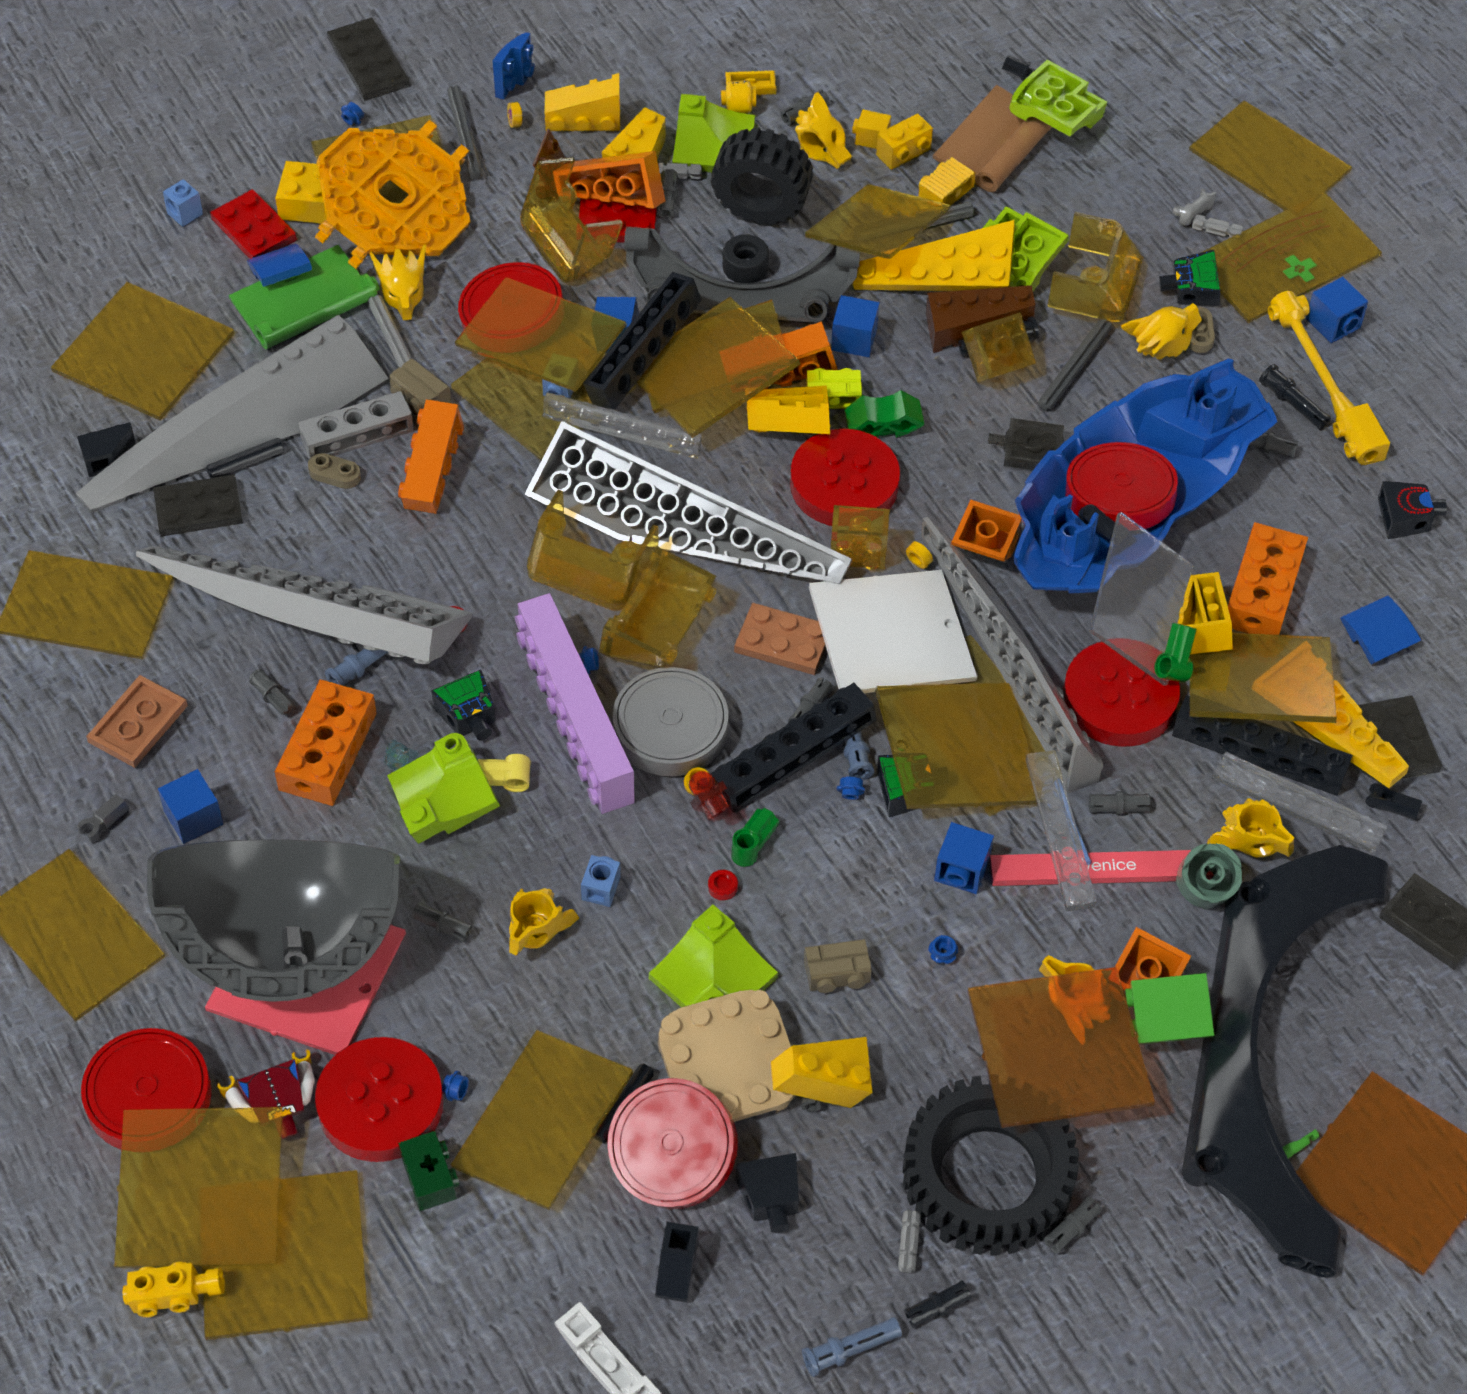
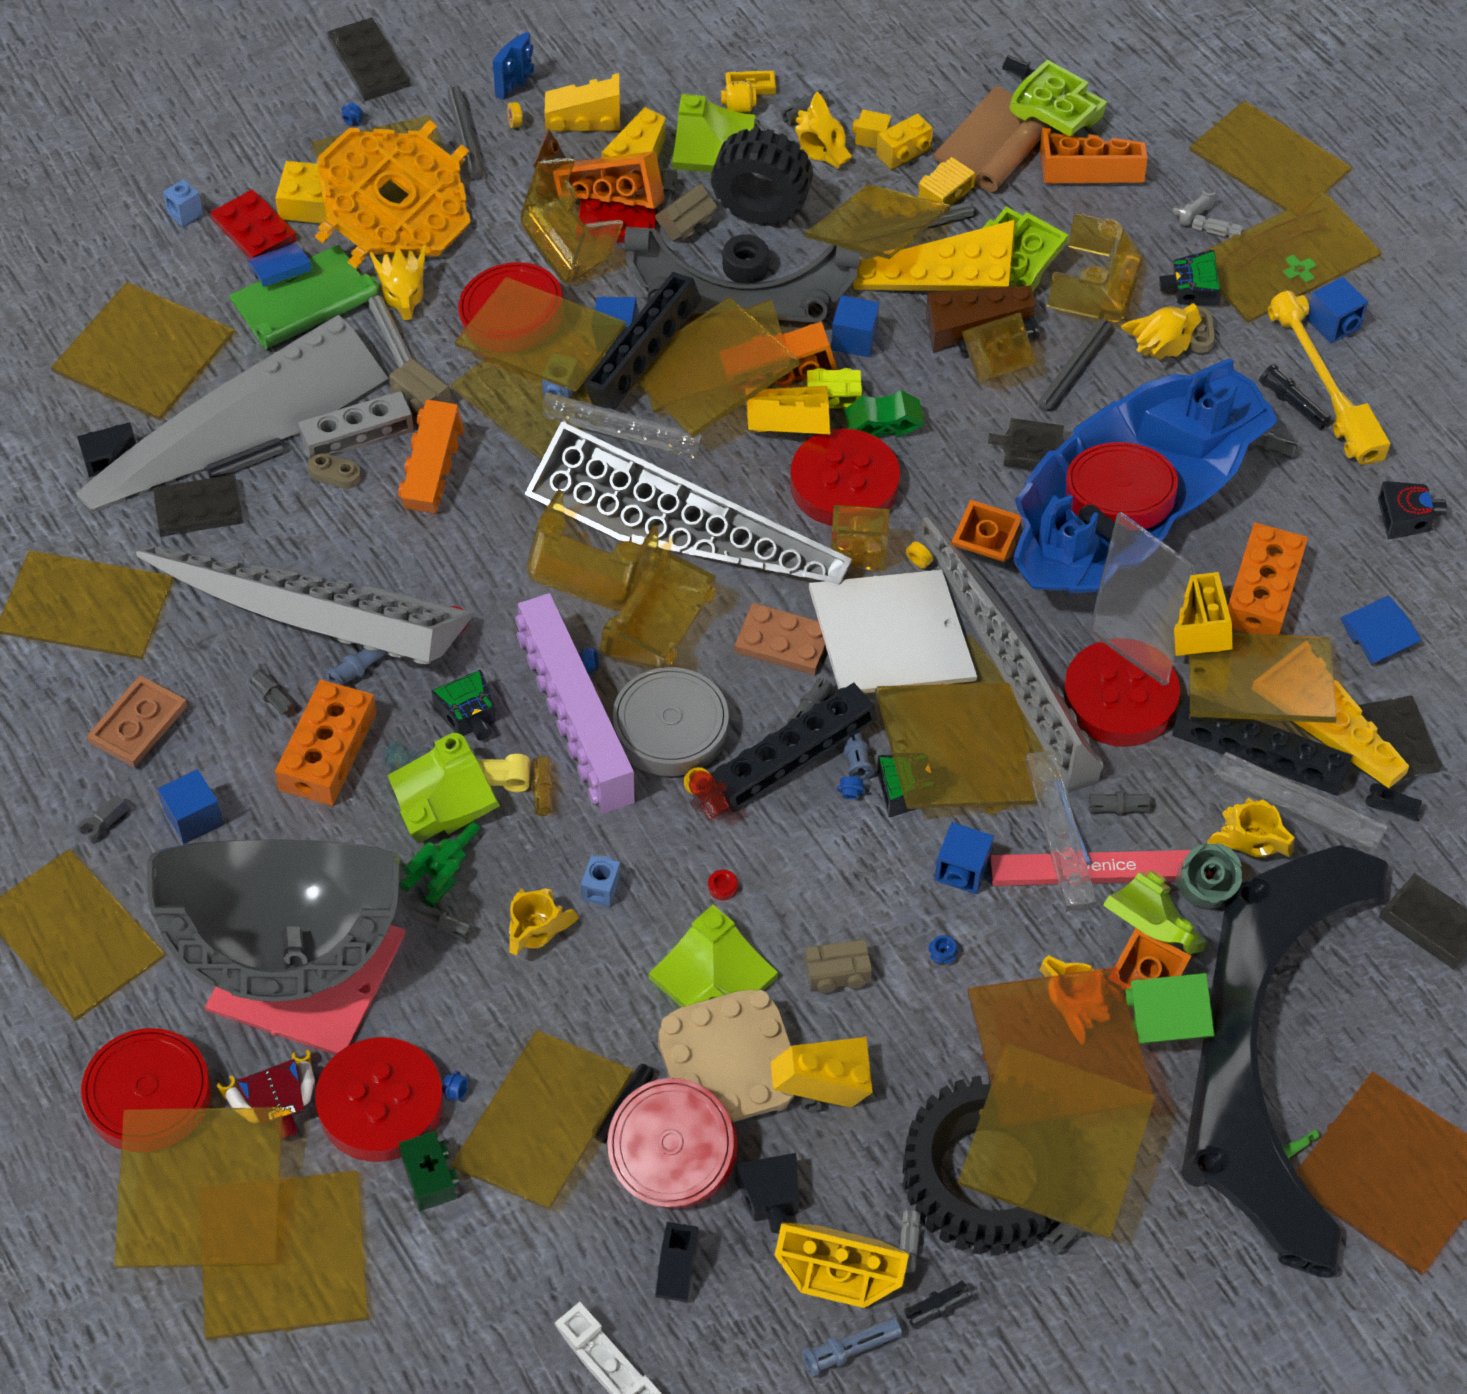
yellow brick [122,1262,225,1317] -> none
light grey axle [658,163,702,180] -> none
green piece [731,808,779,867] -> none
green piece [1154,623,1197,682] -> none
none -> green plant [399,822,480,908]
none -> clear yellow pin [531,756,554,816]
none -> dark tan brick [655,184,717,241]
none -> yellow wedge [774,1223,909,1308]
none -> clear yellow piece [957,1043,1156,1240]
none -> orange wedge [1040,127,1148,184]
none -> lime slope [1103,870,1209,954]

